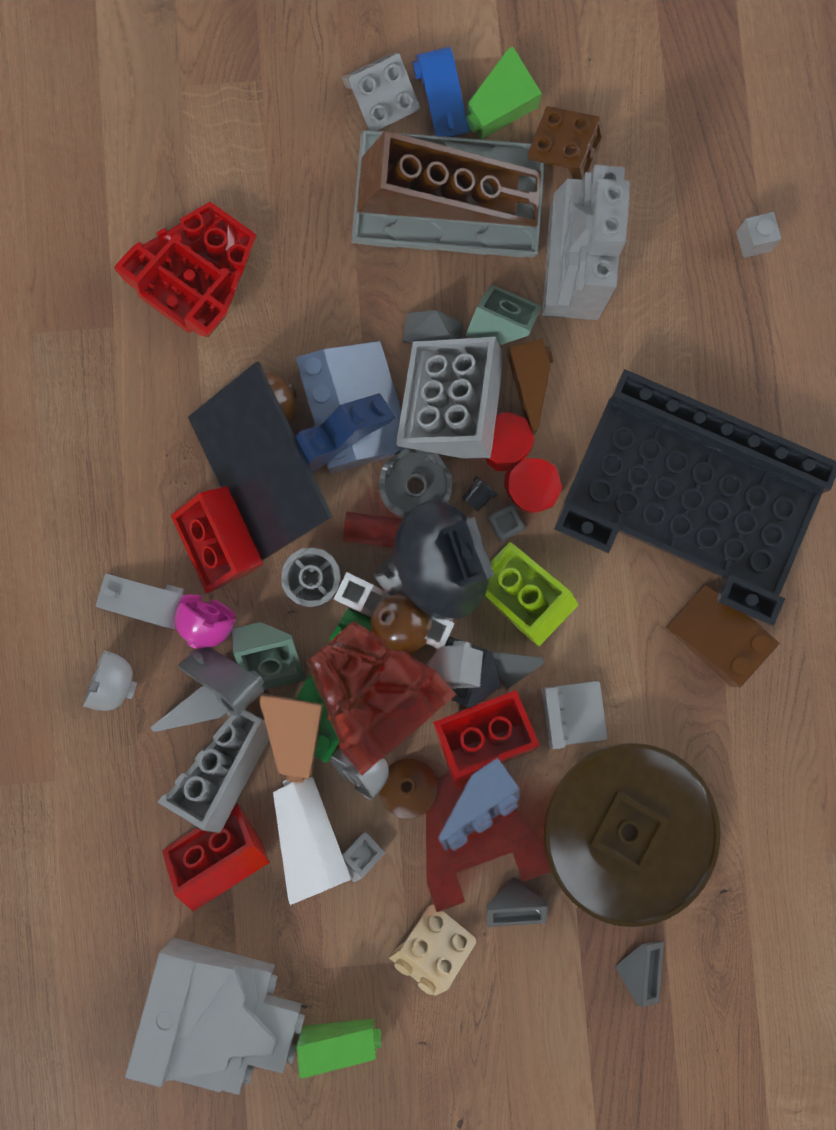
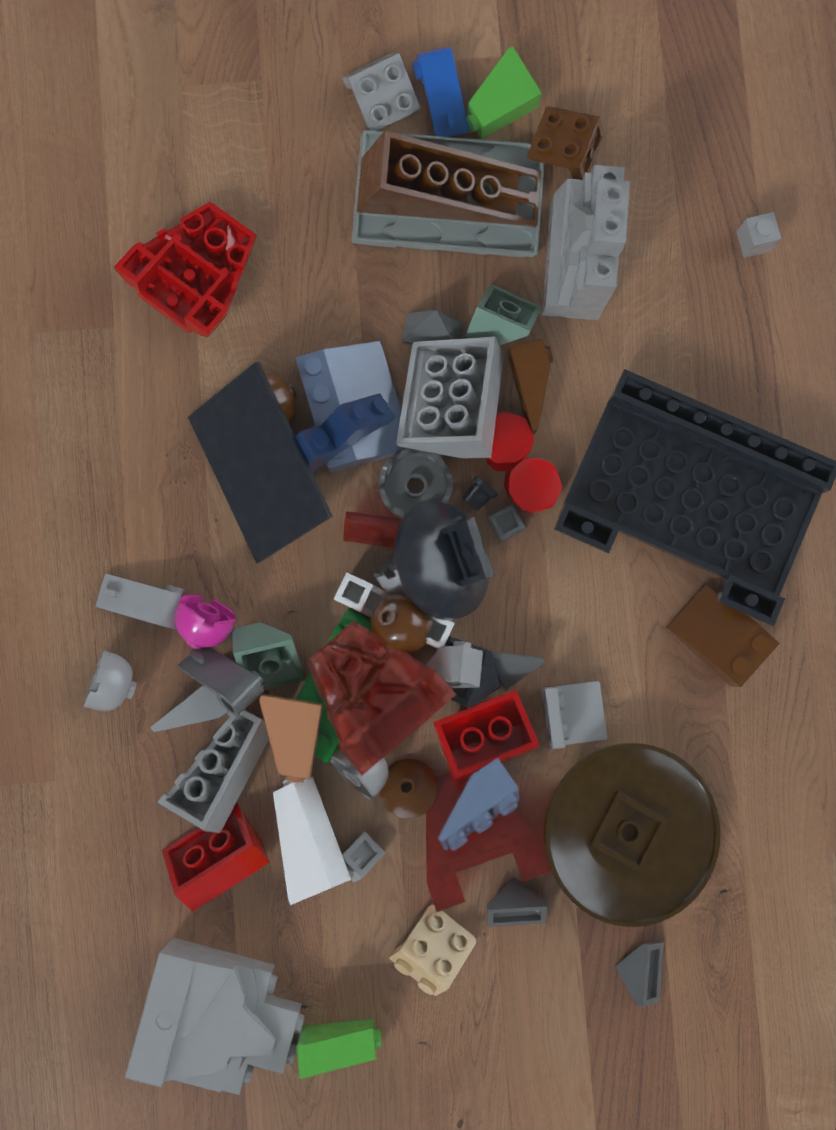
red slope [171,486,264,594] -> none
light grey cylinder [281,548,341,607] -> none
lime slope [484,542,579,647] -> none

